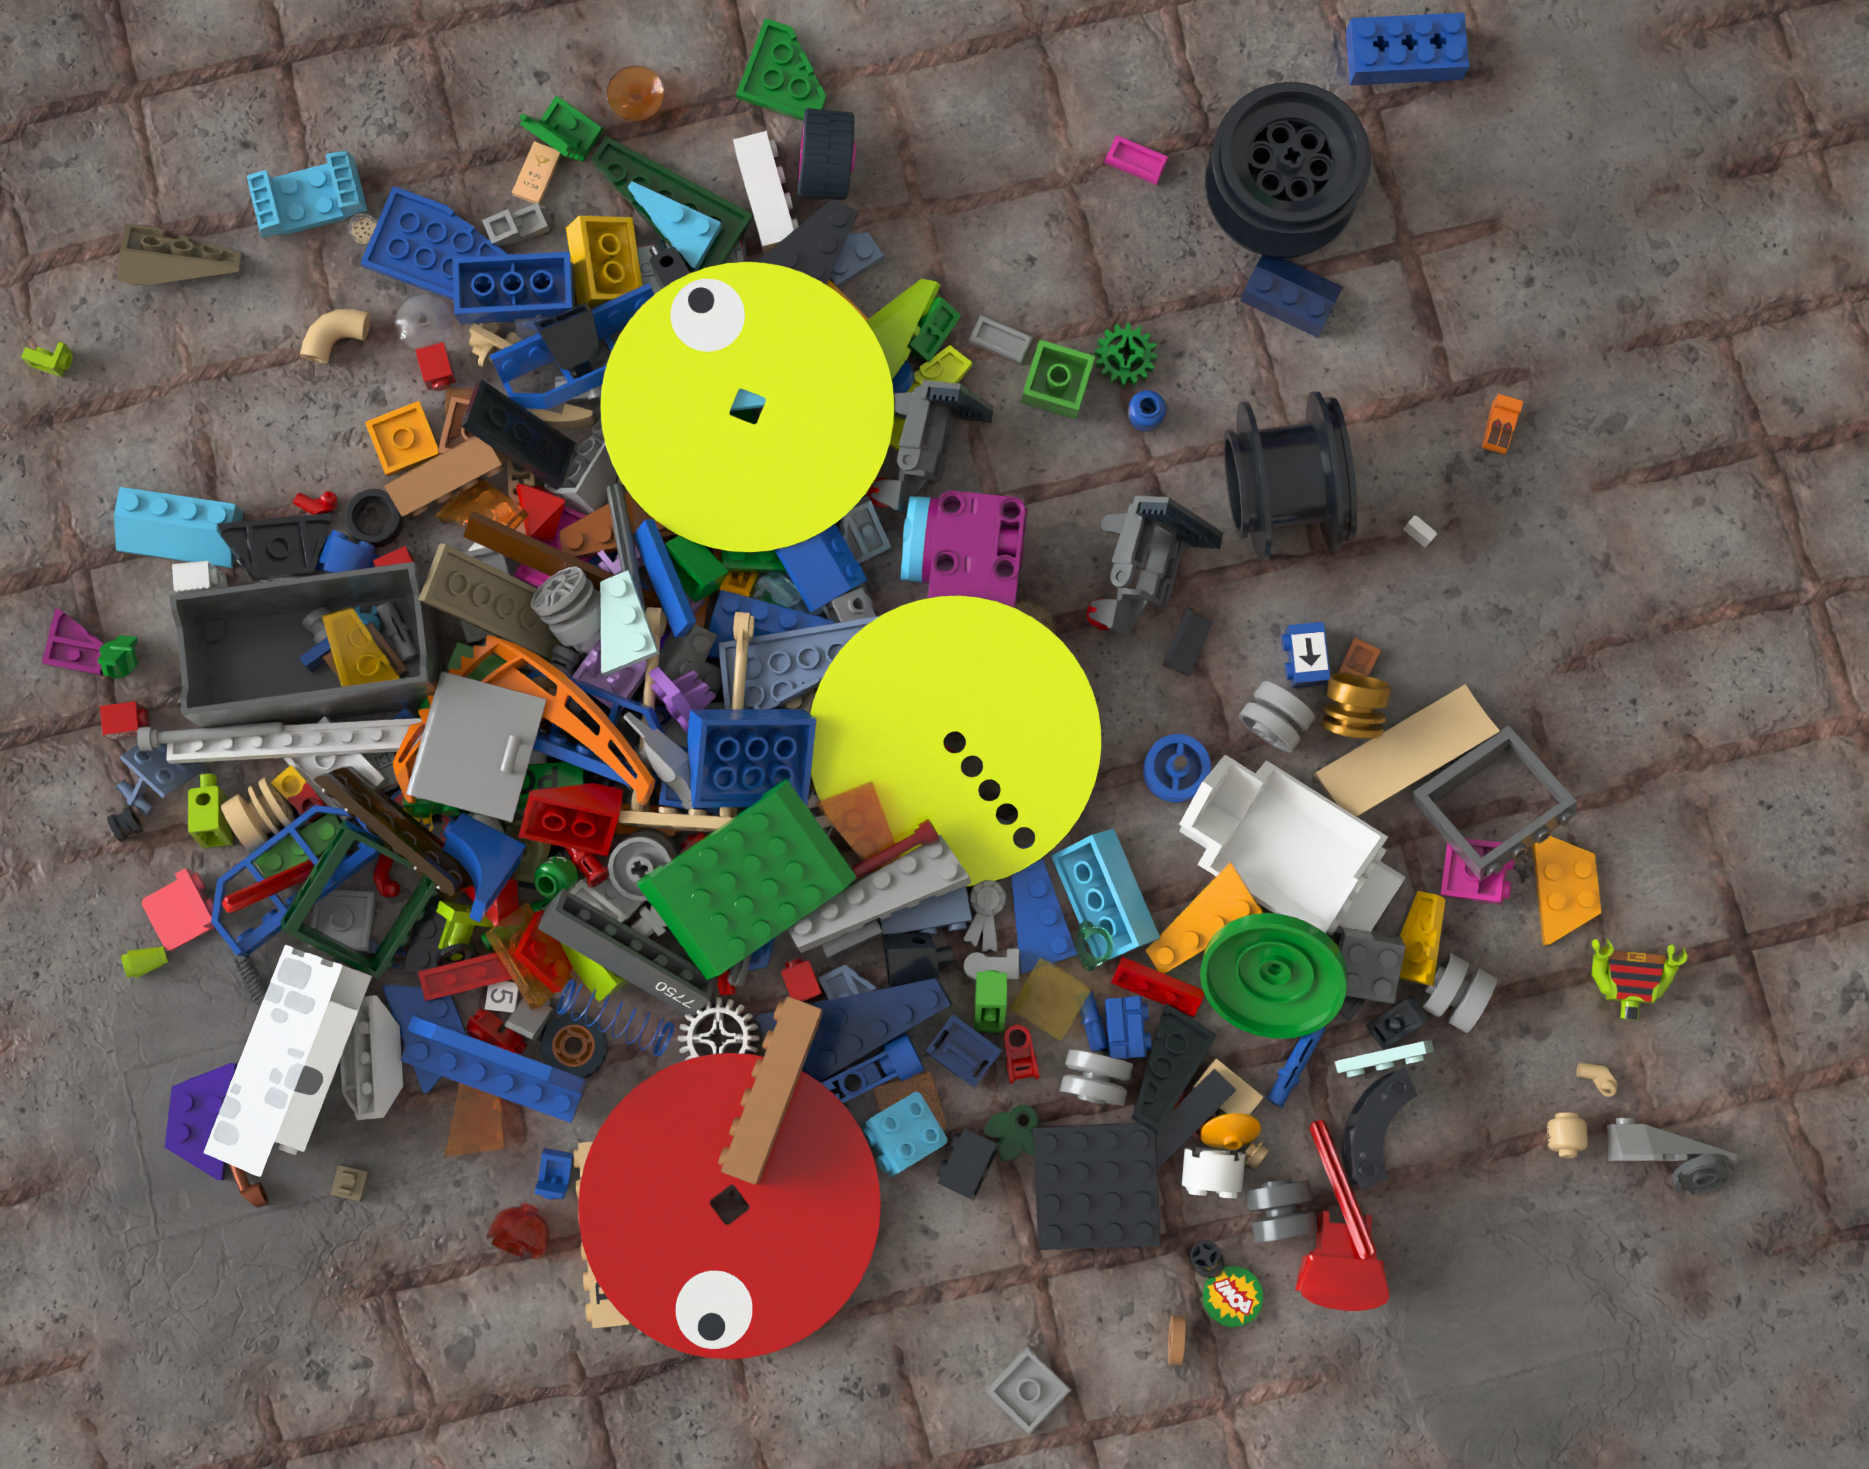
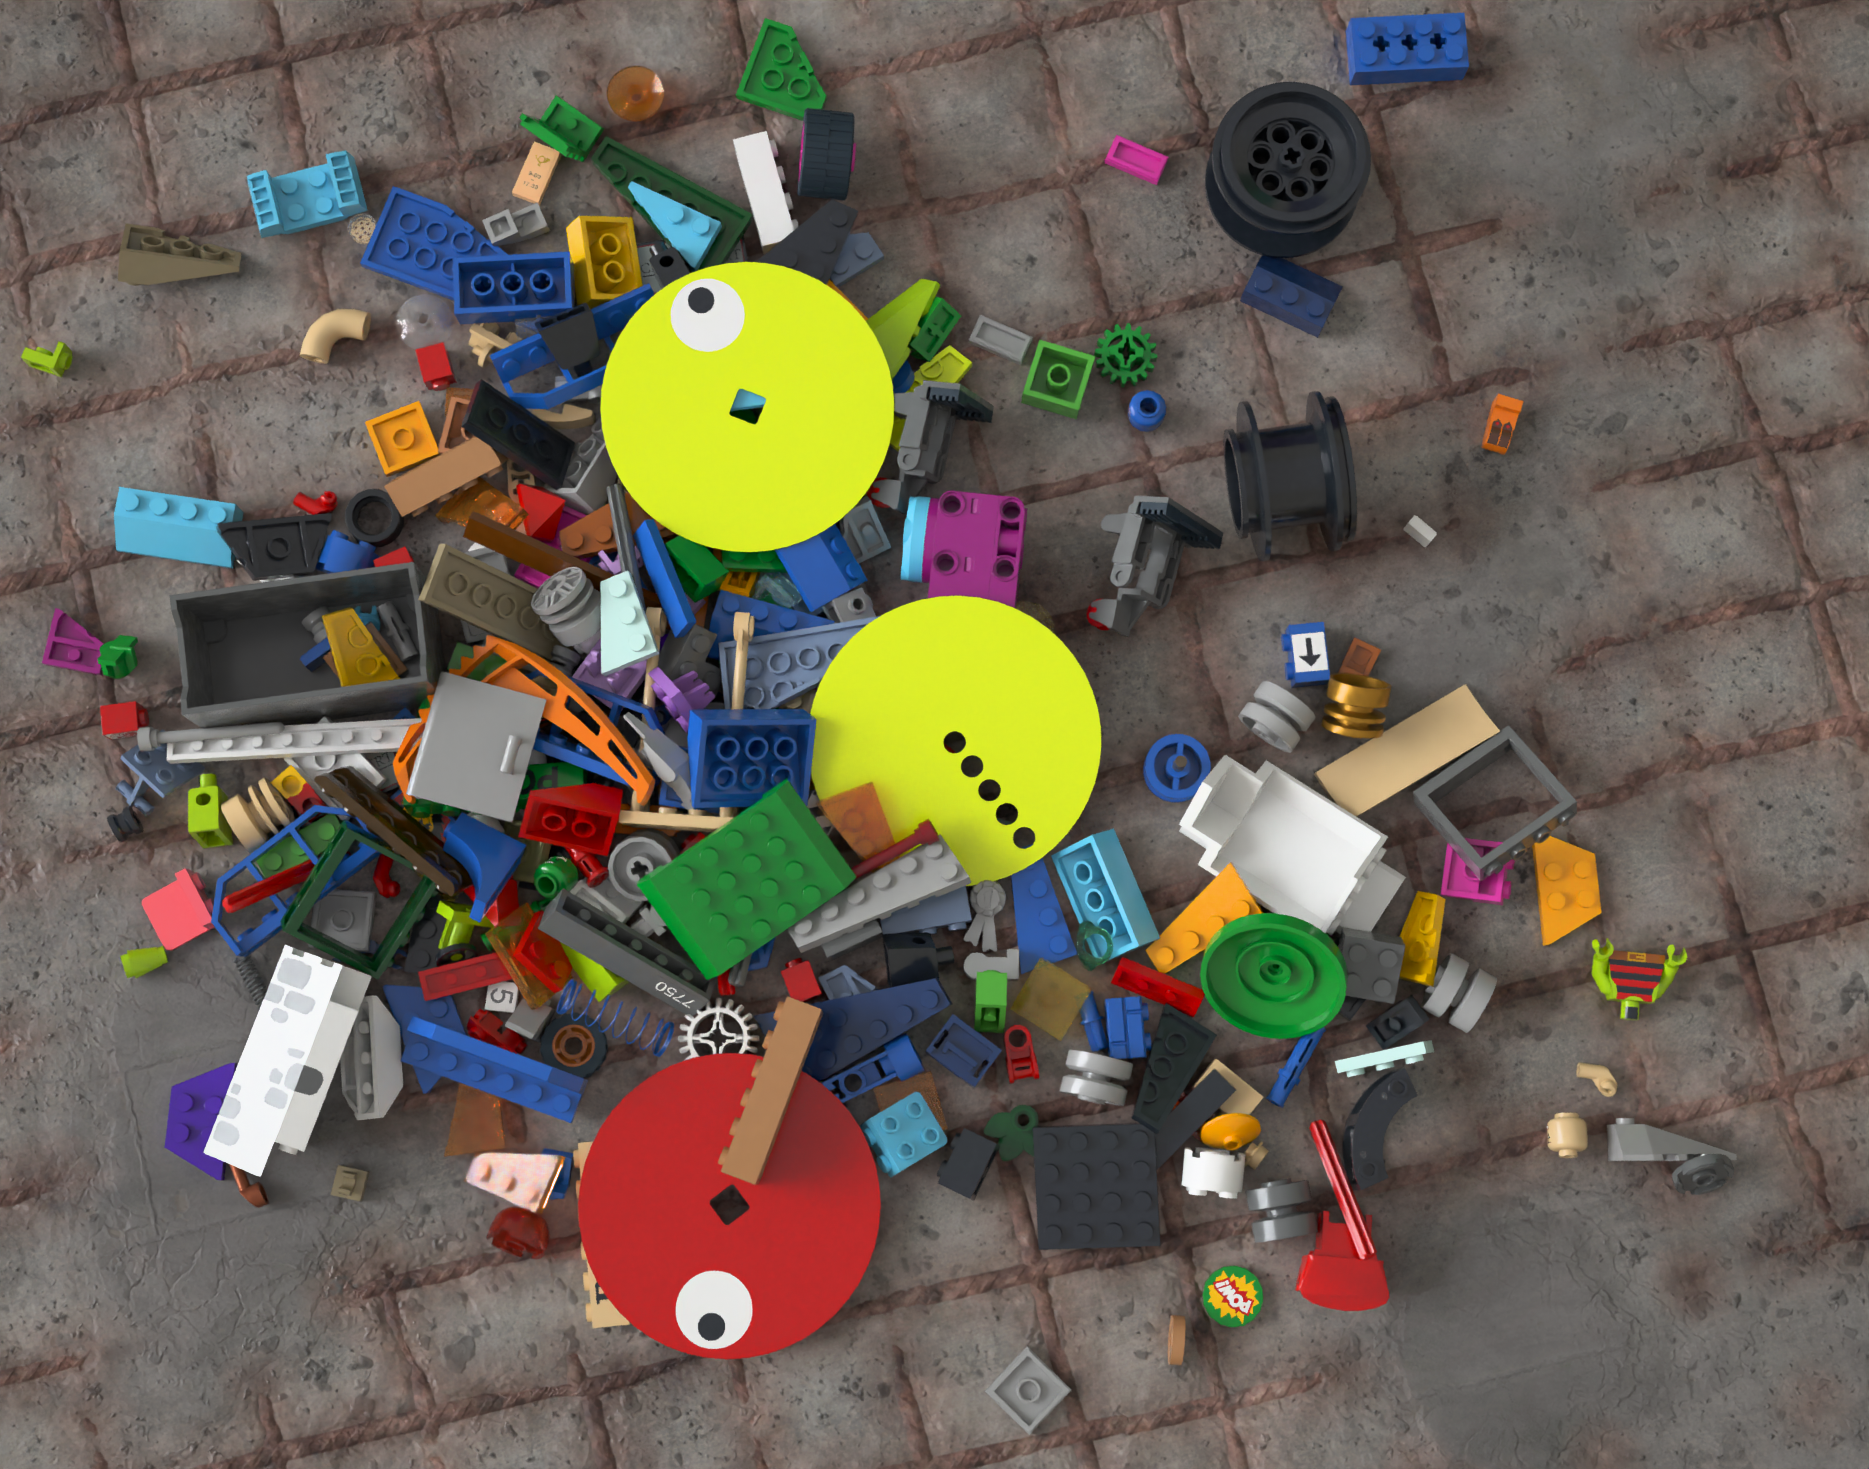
white brick [172,561,228,594] -> none
black panel [1162,607,1213,677] -> none
black wheel [1190,1240,1225,1278] -> none
none -> clear orange wing [464,1153,566,1214]

